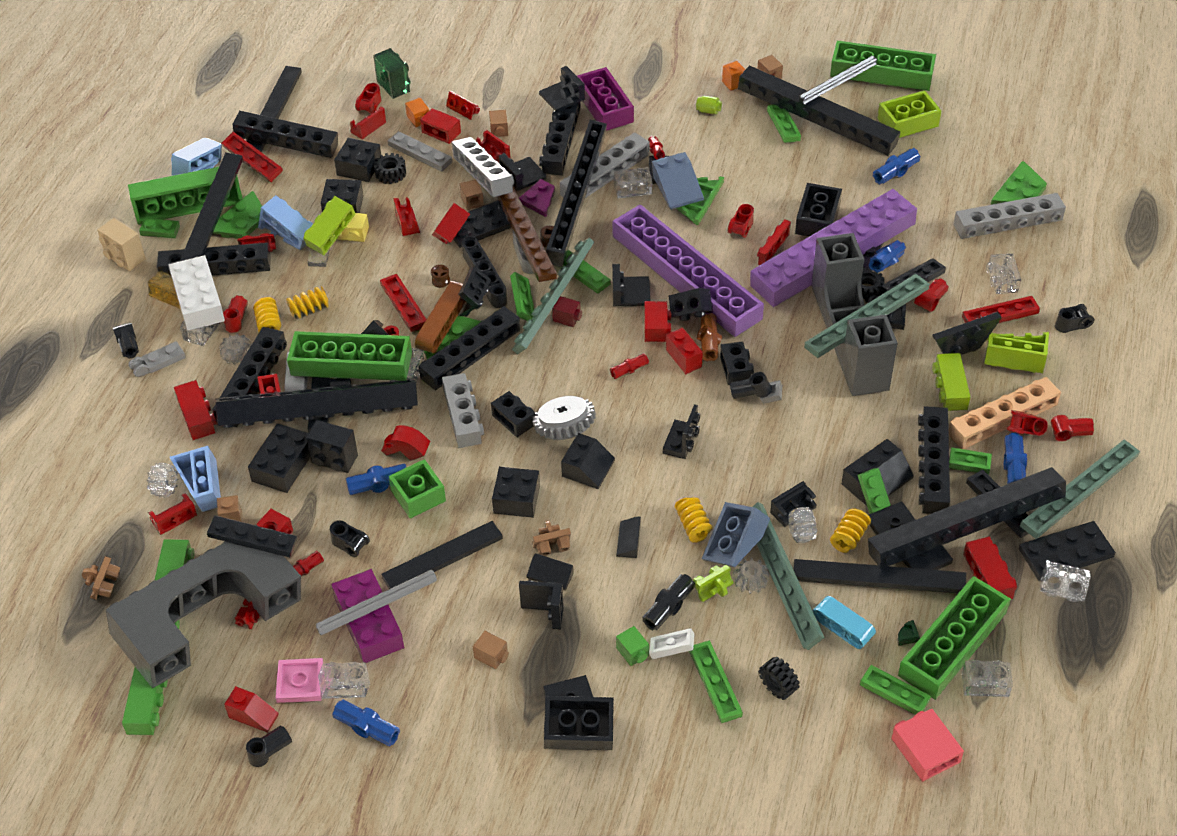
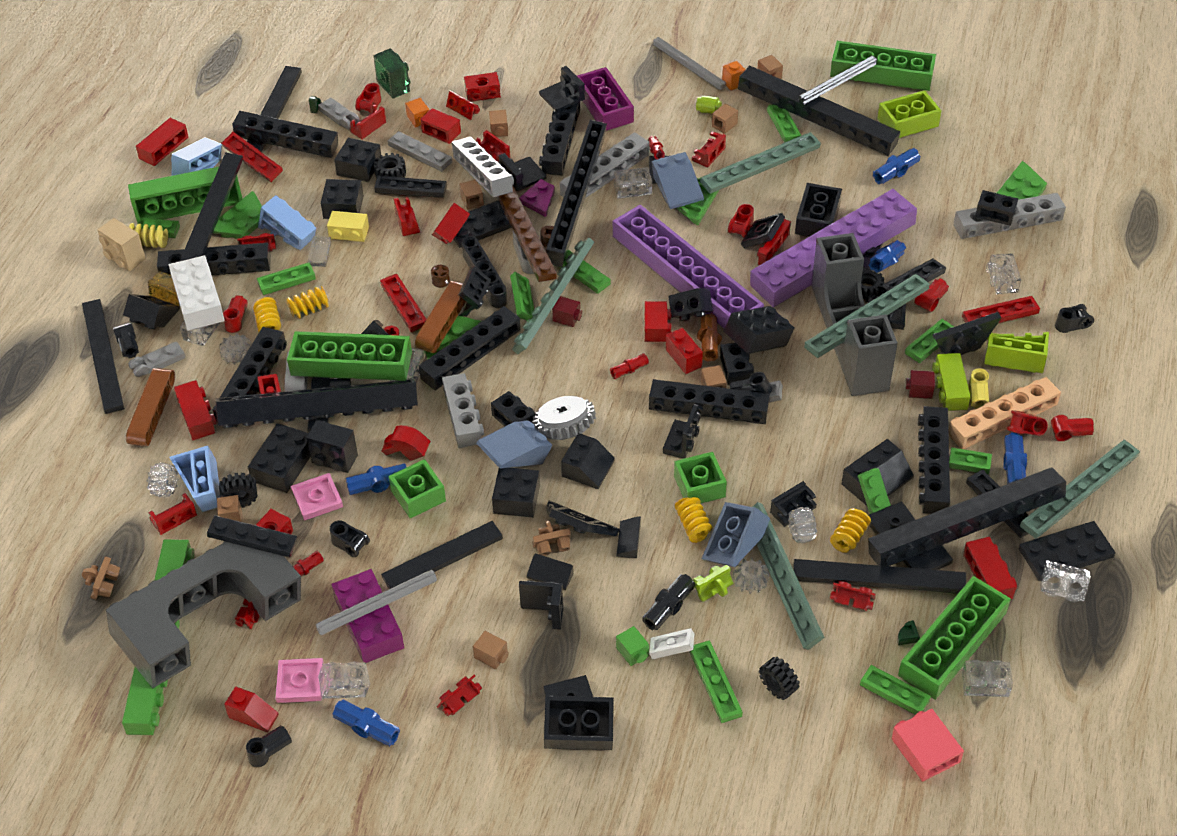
lime brick [303,196,355,256] -> none
black bracket [612,264,651,306] -> none
medium azure beam [813,596,876,649] -> none
none -> black tile [82,299,125,414]
none -> black slope [123,294,180,330]
none -> dark orange beam [126,368,175,446]
none -> light yellow piece [129,223,168,248]
none -> red brick [136,117,189,166]
none -> black tyre [219,472,258,508]
none -> bright green plate [257,262,316,295]
none -> bright pink plate [291,473,343,521]
none -> dark green tile [308,96,322,113]
none -> light grey hinge [318,98,360,129]
none -> black plate [374,176,447,198]
none -> red hinge [437,674,482,716]
none -> red brick [464,72,501,102]
none -> sand blue slope [476,421,552,468]
none -> black wing [546,500,620,536]
none -> black brick [649,379,770,424]
none -> light grey axle [653,37,726,90]
none -> bright green brick [674,452,727,504]
none -> red hinge [692,132,726,168]
none -> sand green plate [700,132,821,194]
none -> medium nougat brick [701,365,727,388]
none -> medium nougat brick [712,104,738,134]
none -> black brick [723,306,795,354]
none -> black plate [741,213,785,248]
none -> red hinge [830,581,876,611]
none -> bright green plate [905,319,954,363]
none -> dark red brick [905,370,935,399]
none -> light yellow piece [968,368,989,409]
none -> black brick [975,190,1019,226]

